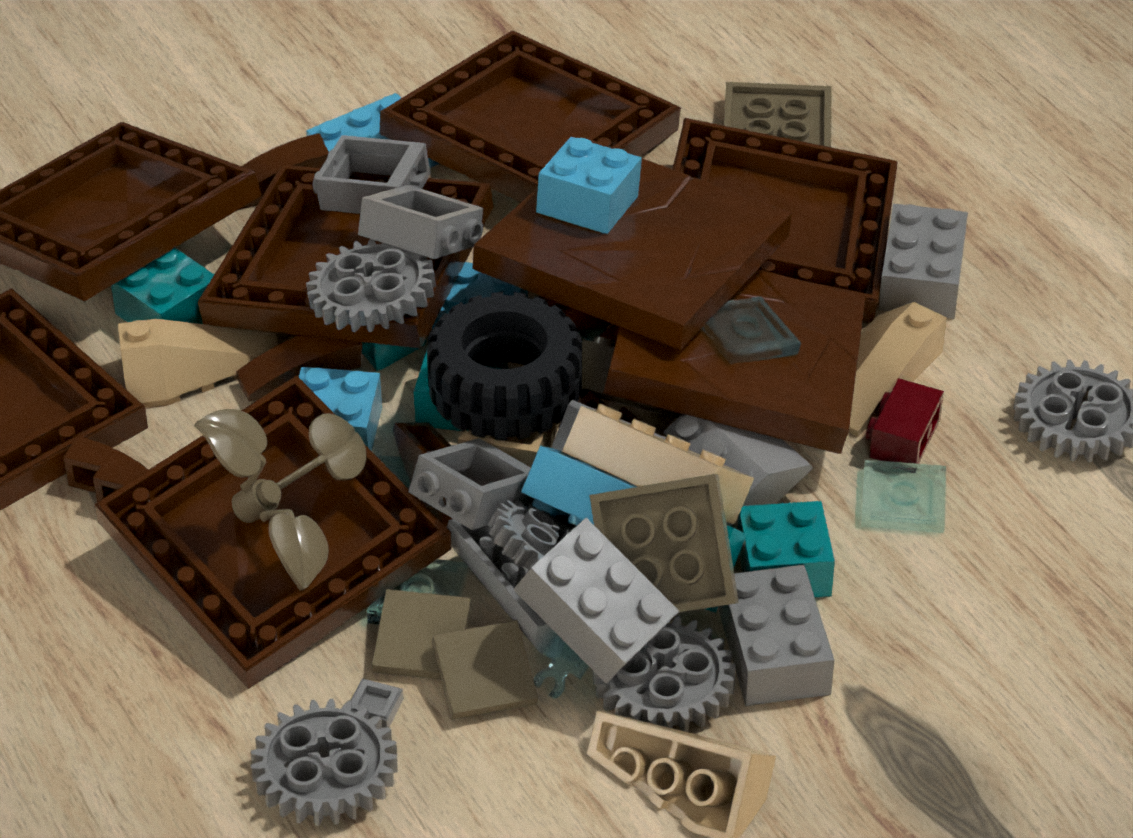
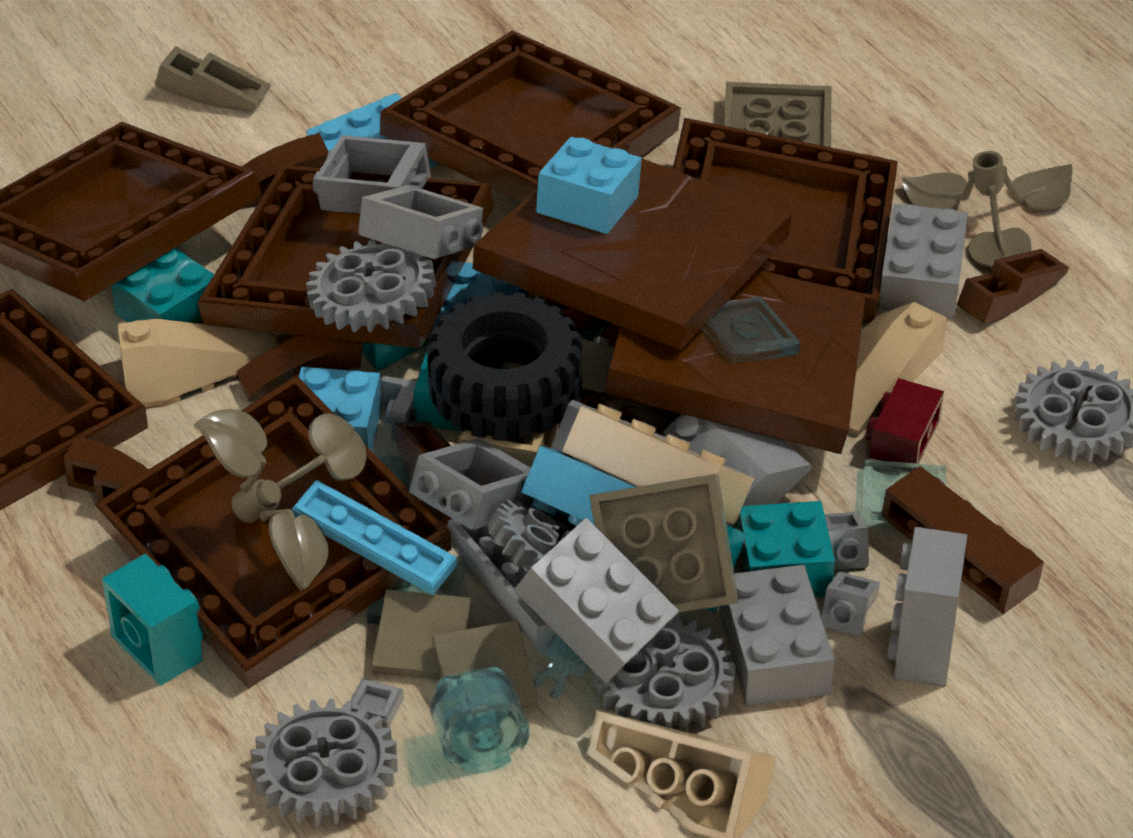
none -> teal brick [102,554,204,686]
none -> dark tan slope [154,46,271,109]
none -> medium azure tile [292,480,457,596]
none -> light grey bracket [380,376,416,441]
none -> clear light blue brick [430,667,530,773]
none -> light grey bracket [821,571,880,636]
none -> light grey bracket [825,512,869,570]
none -> reddish brown brick [881,466,1044,614]
none -> light grey brick [888,527,967,687]
none -> dark tan plant [902,151,1073,269]
none -> reddish brown slope [956,249,1069,324]

